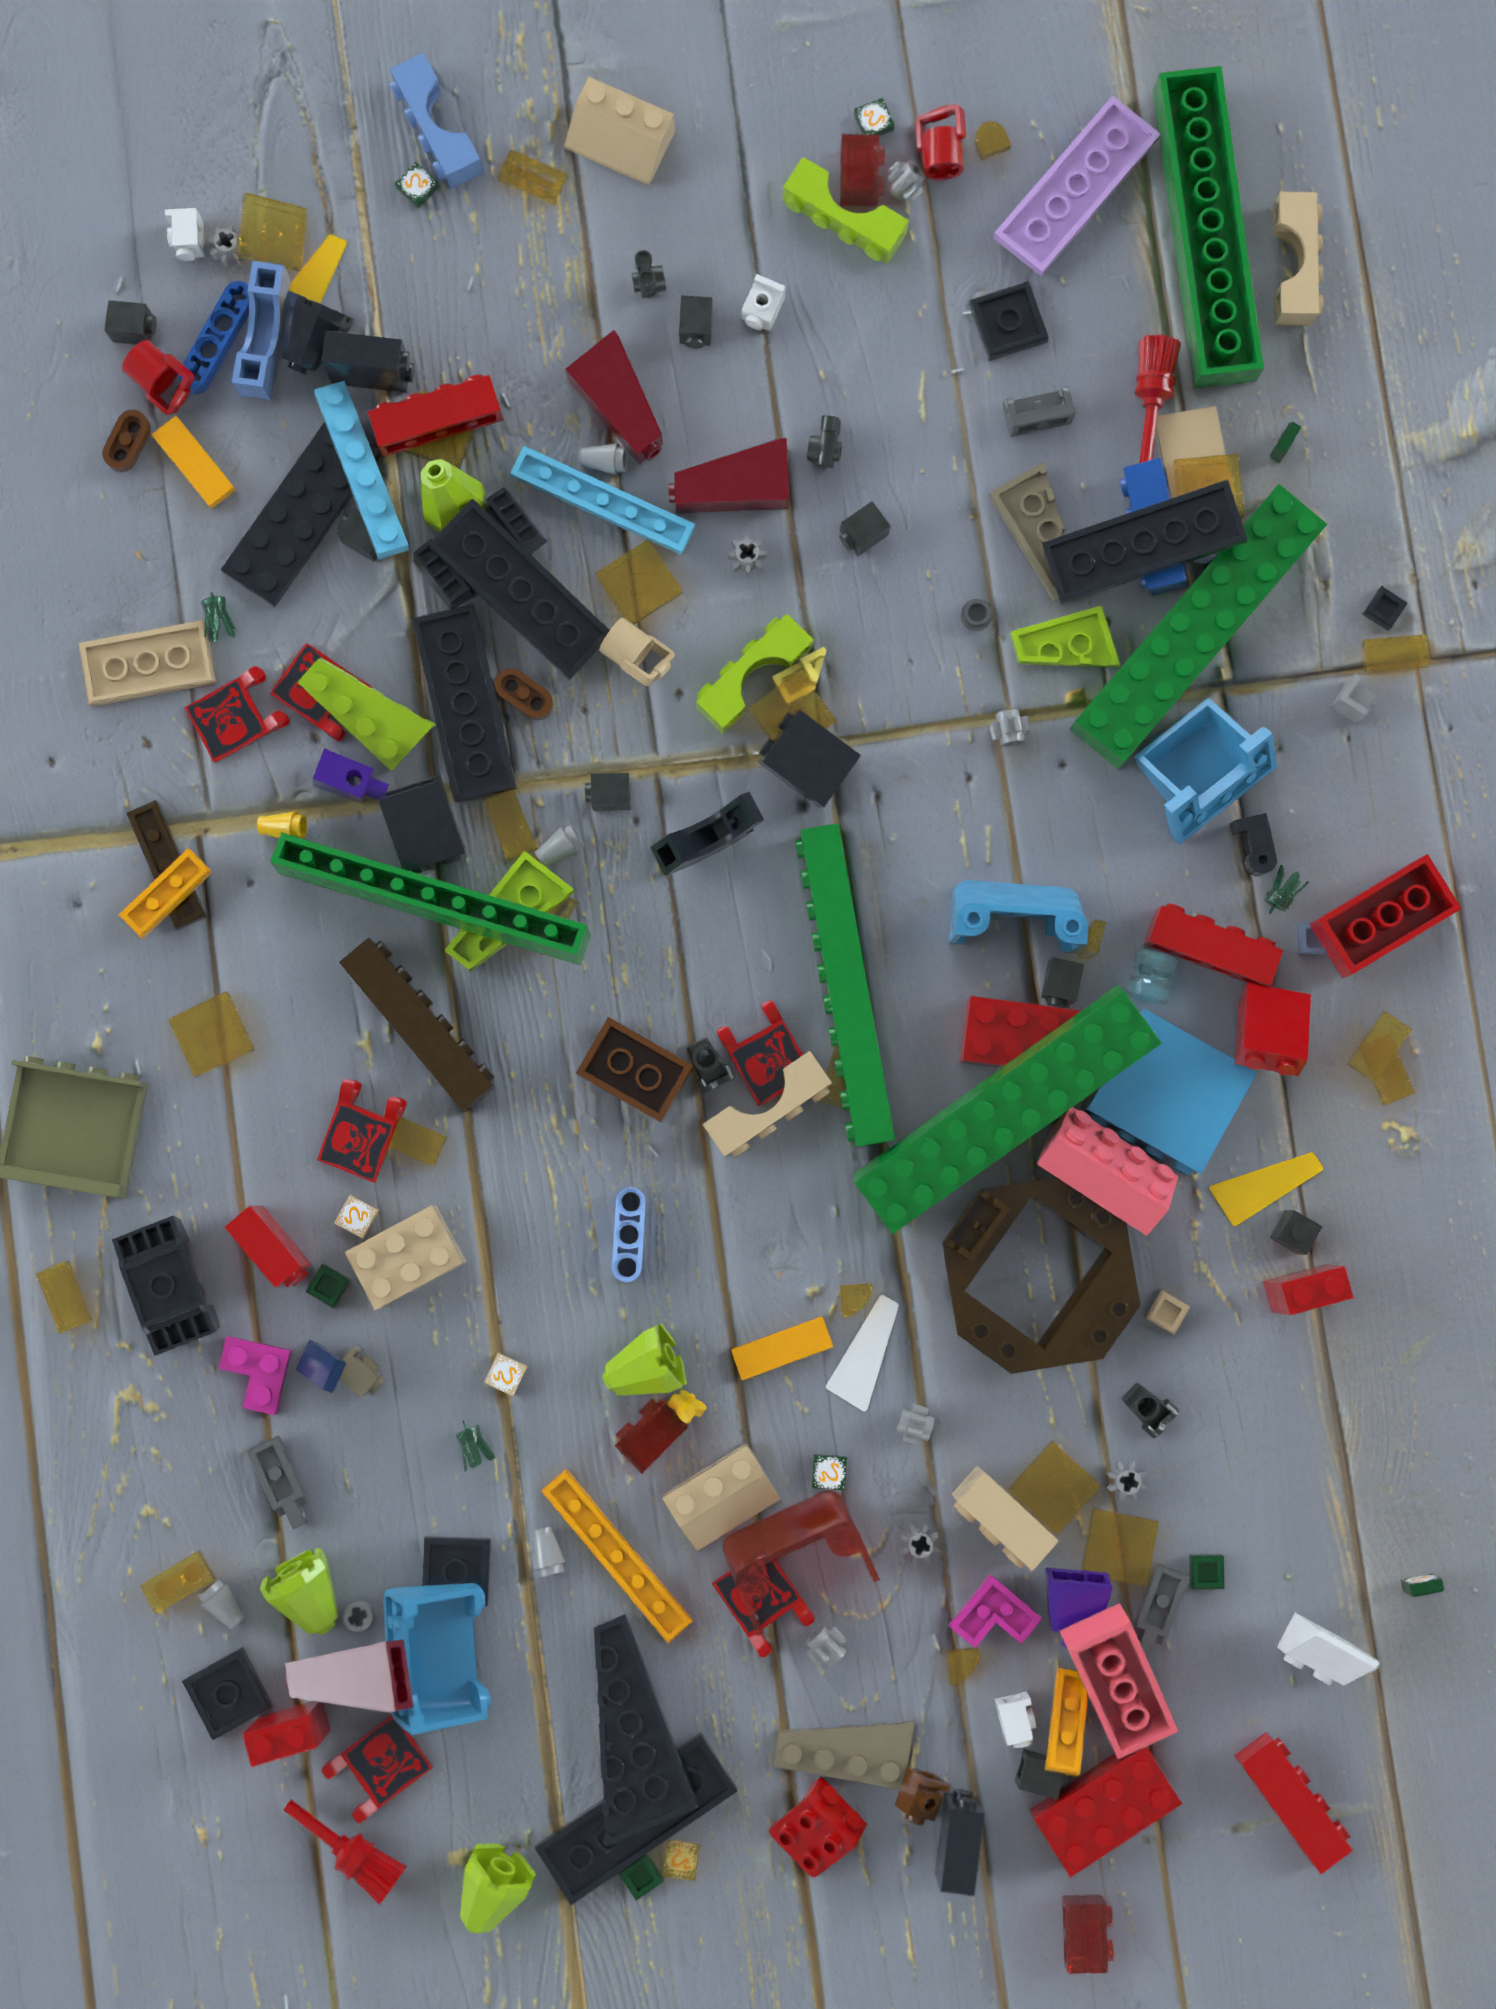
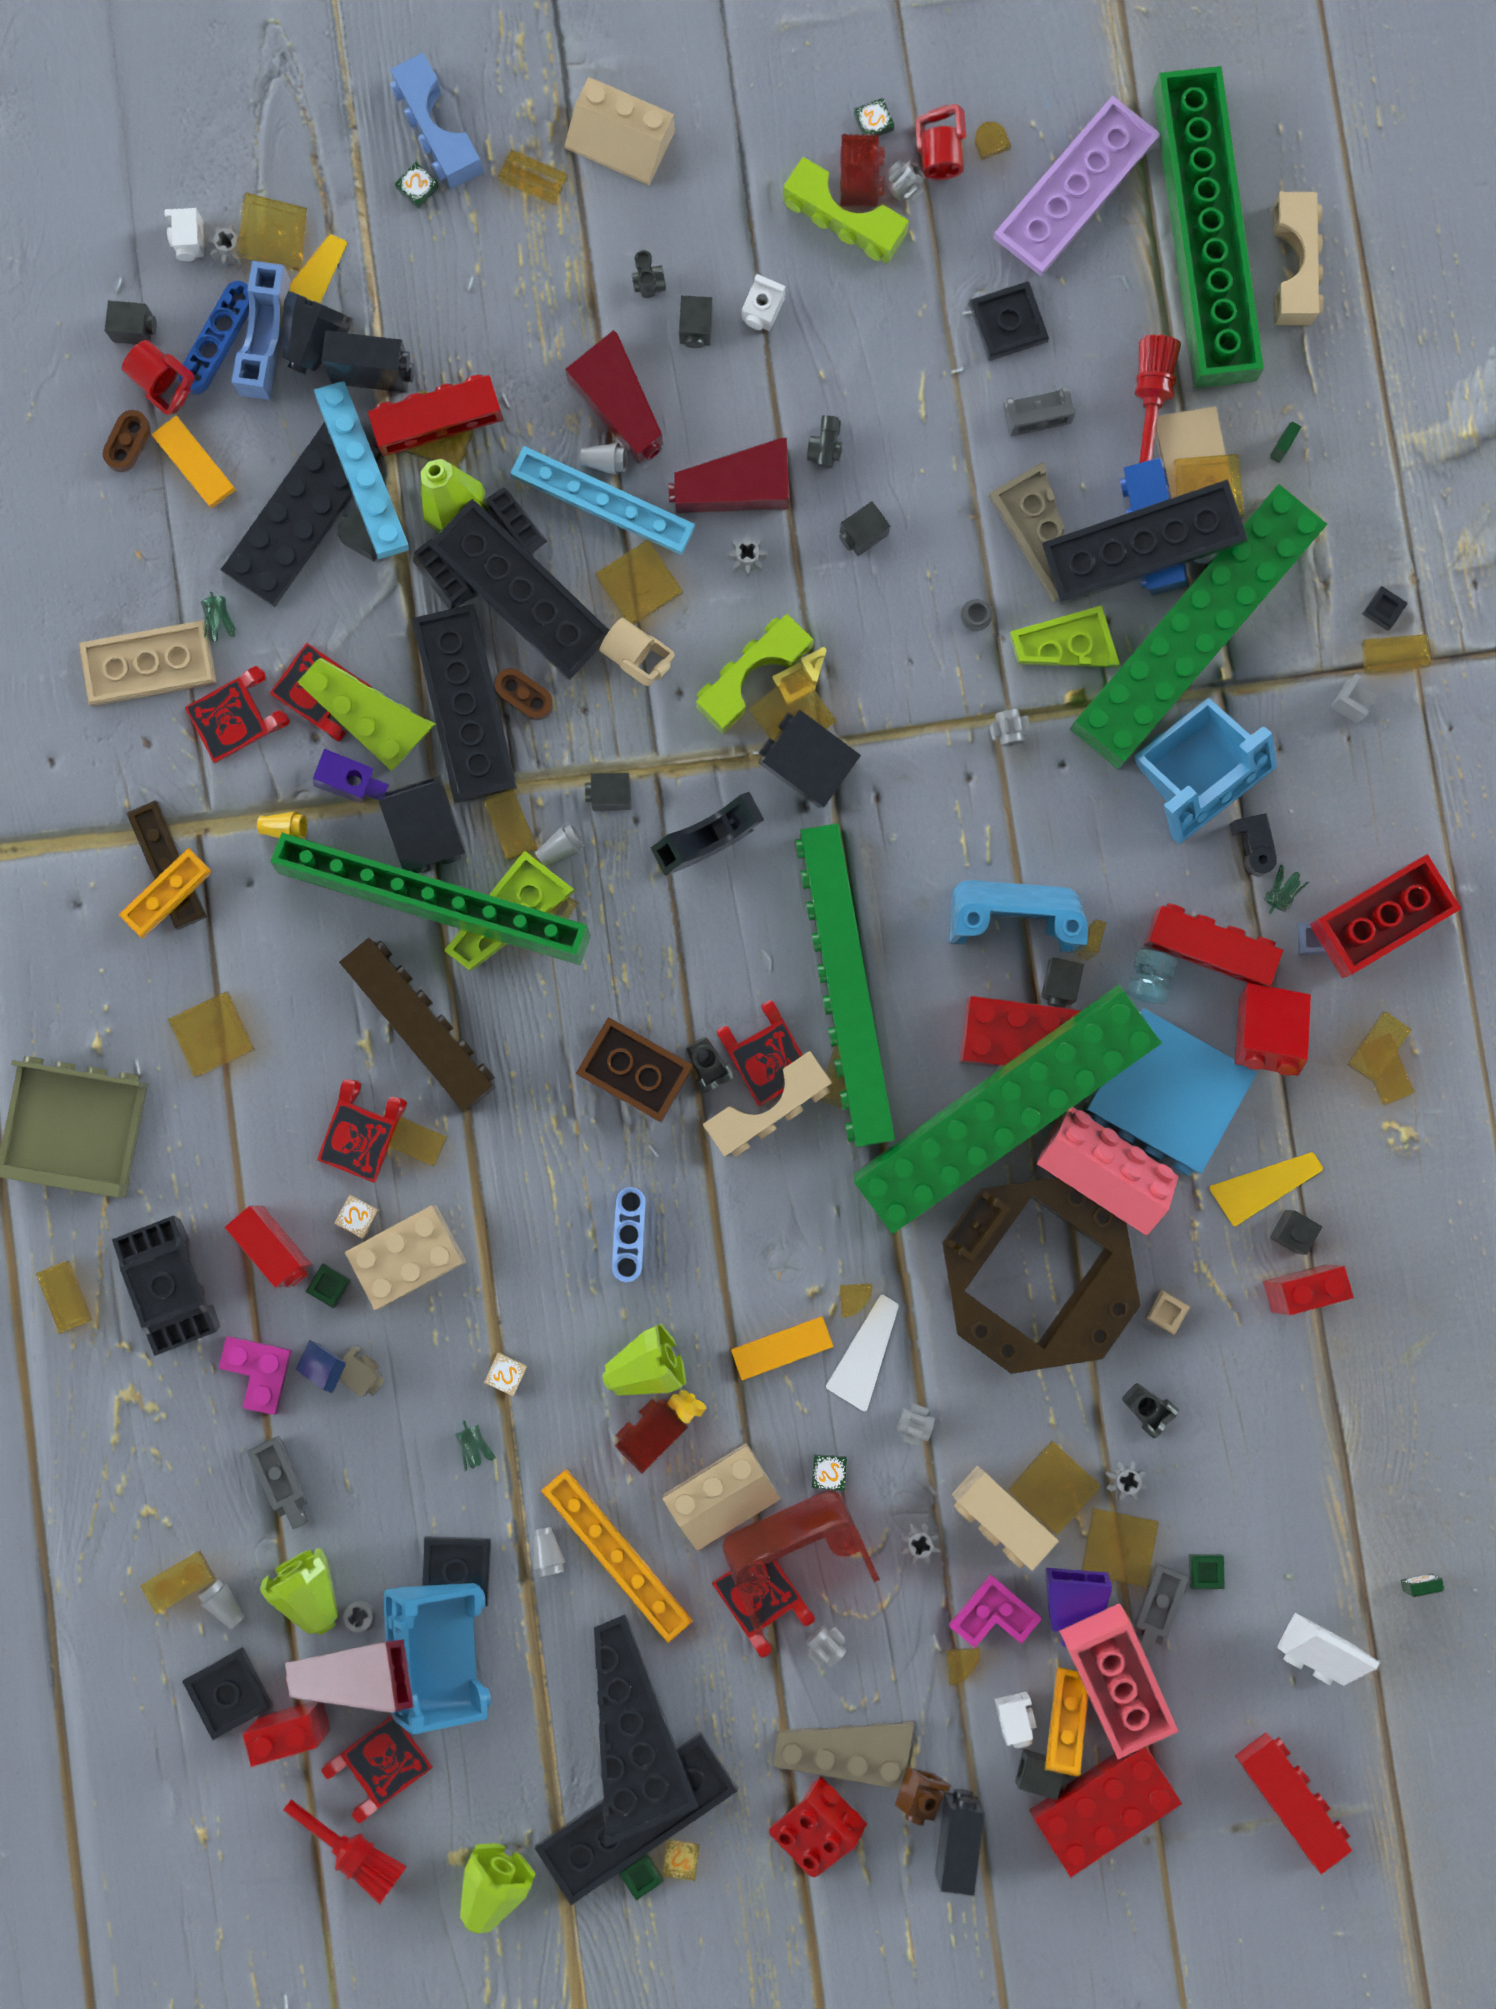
clear red brick [1062,1895,1114,1974] -> none

